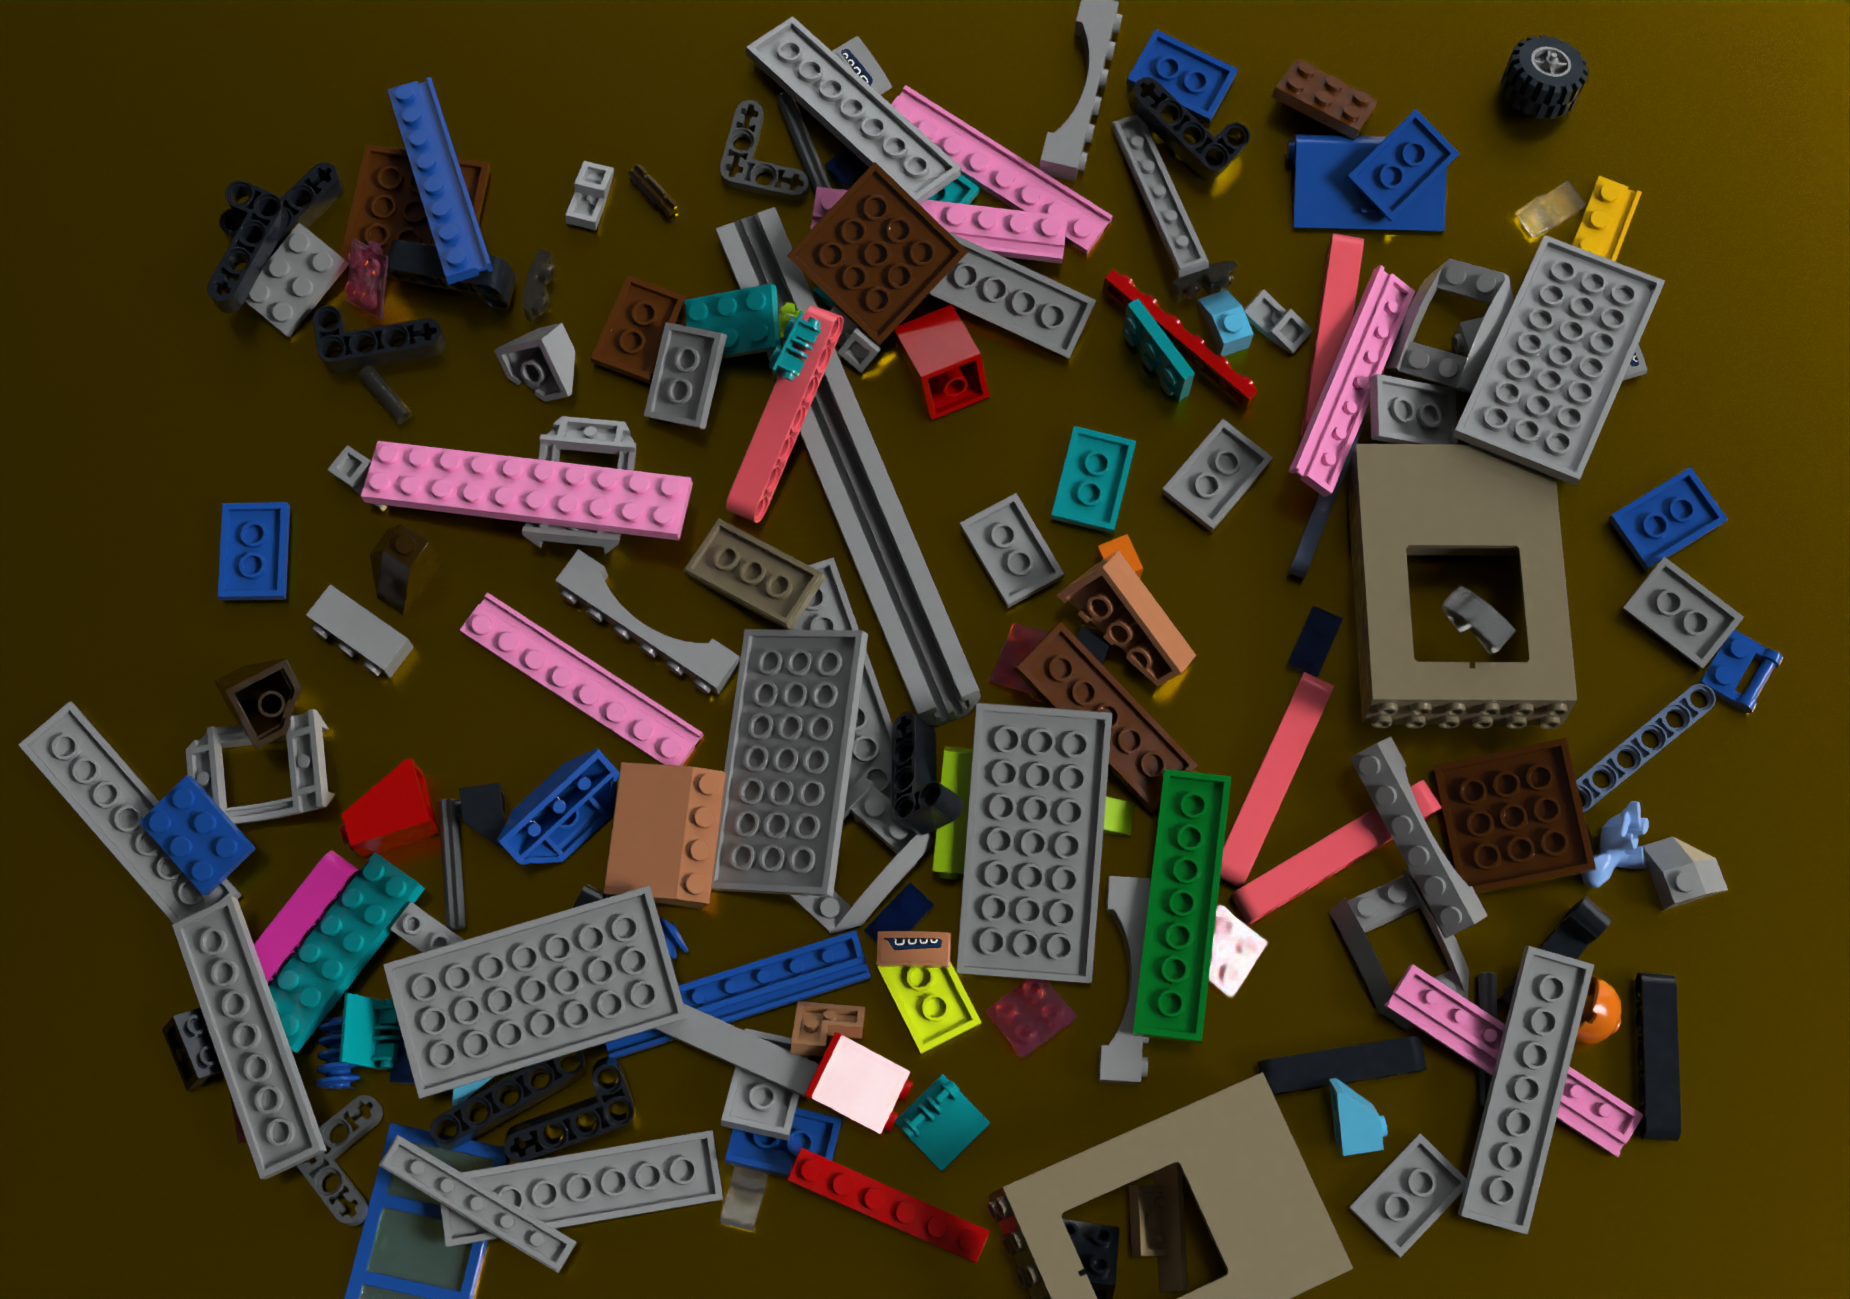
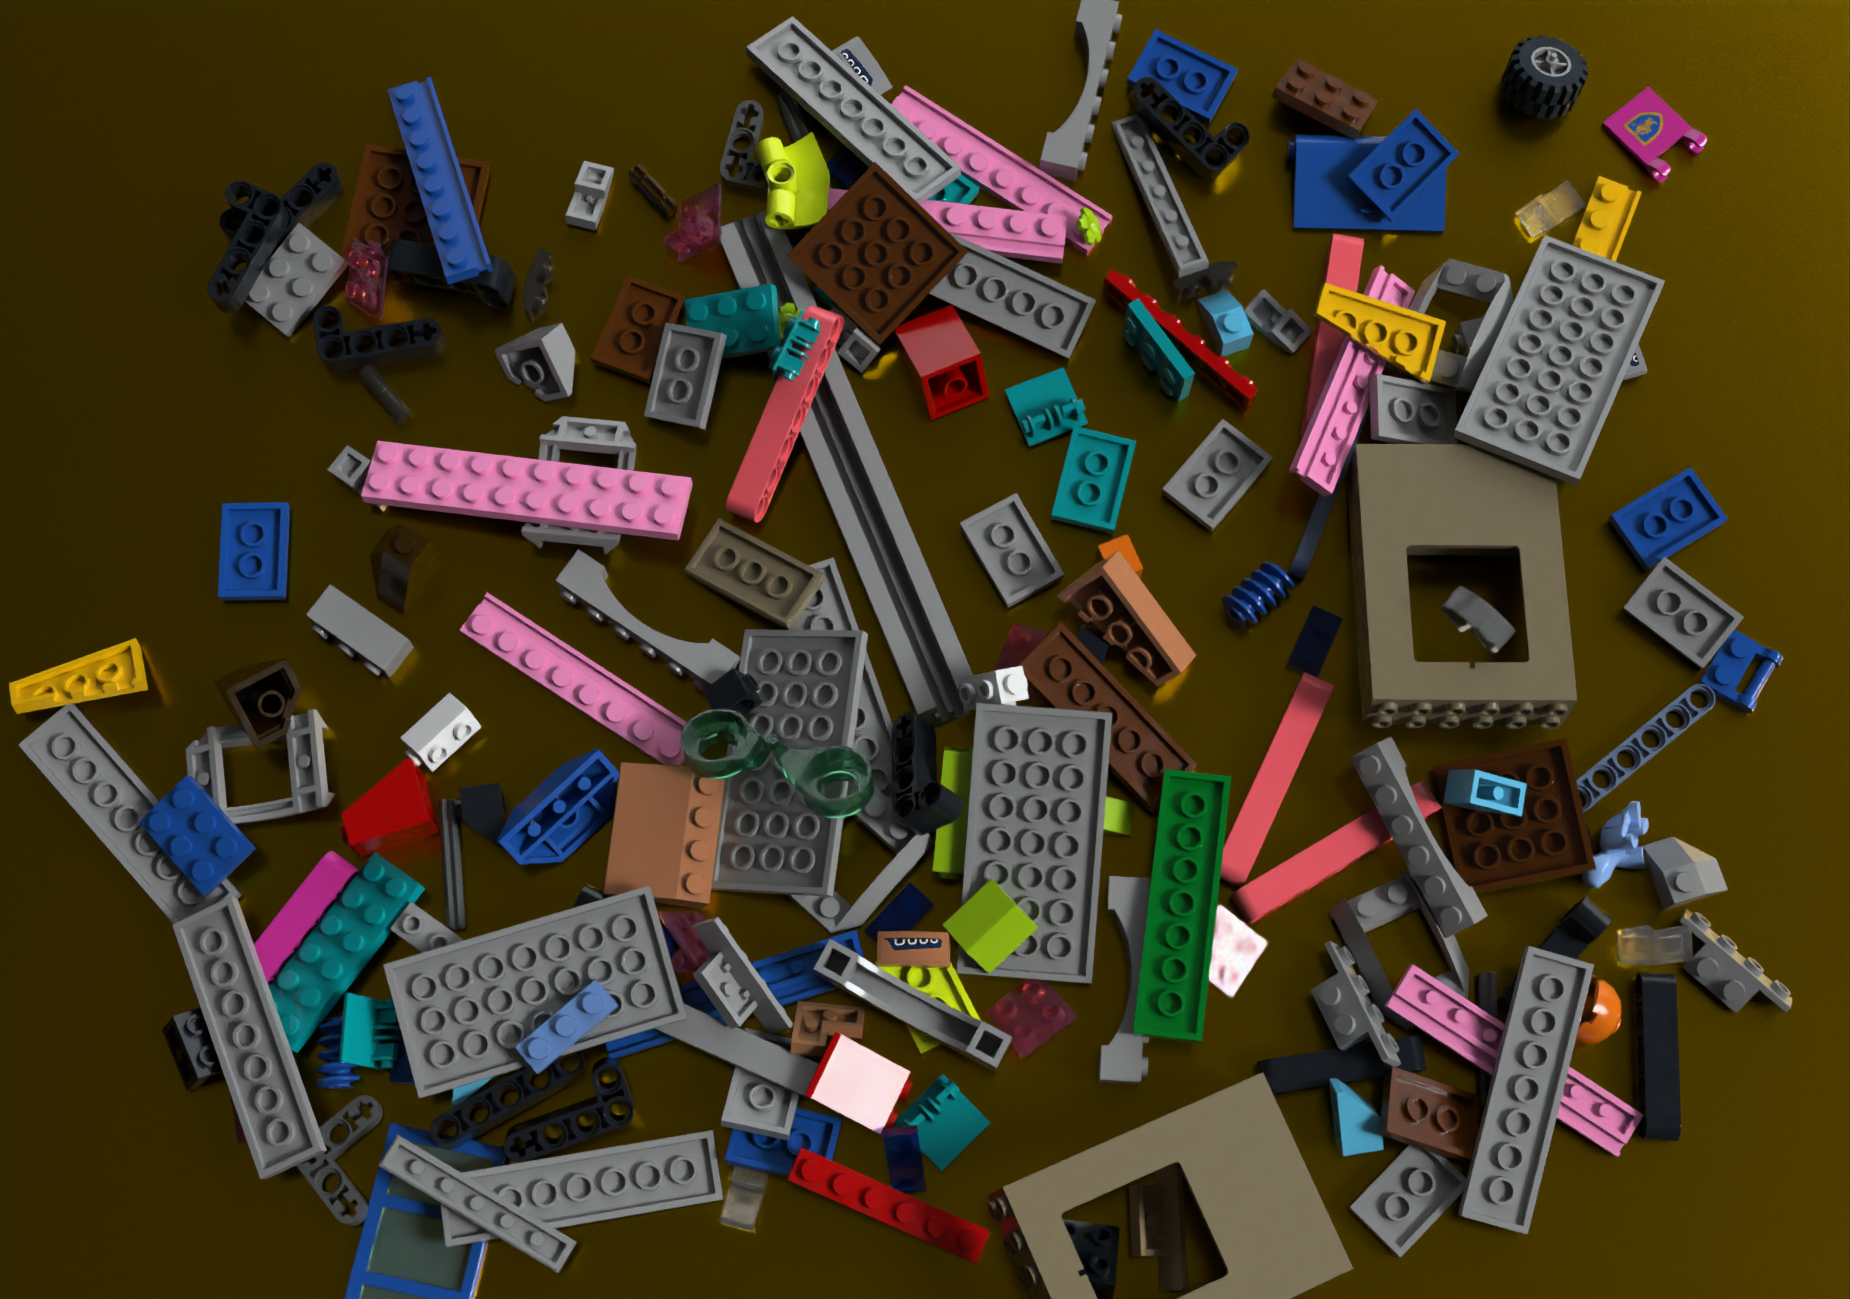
none -> yellow wing [9,638,148,714]
none -> white brick [400,693,482,772]
none -> medium blue plate [515,979,619,1074]
none -> clear pink hinge [658,912,711,972]
none -> clear pink hinge [664,183,722,262]
none -> clear green piece [680,708,874,818]
none -> light grey bracket [693,917,794,1034]
none -> black brick [702,668,762,725]
none -> neon yellow panel [755,132,830,230]
none -> light grey arch [813,939,1012,1072]
none -> clear blue plate [883,1125,927,1193]
none -> lime slope [943,878,1039,974]
none -> white brick [958,666,1029,711]
none -> teal hinge [1004,367,1088,447]
none -> lime plant [1076,207,1101,246]
none -> blue piece [1222,561,1296,631]
none -> light grey bracket [1310,941,1401,1067]
none -> yellow wing [1313,283,1446,384]
none -> reddish brown plate [1379,1066,1480,1164]
none -> medium azure slope [1444,769,1527,817]
none -> dark pink flag [1602,87,1707,183]
none -> clear slope [1616,924,1693,965]
none -> light grey bracket [1680,909,1792,1013]

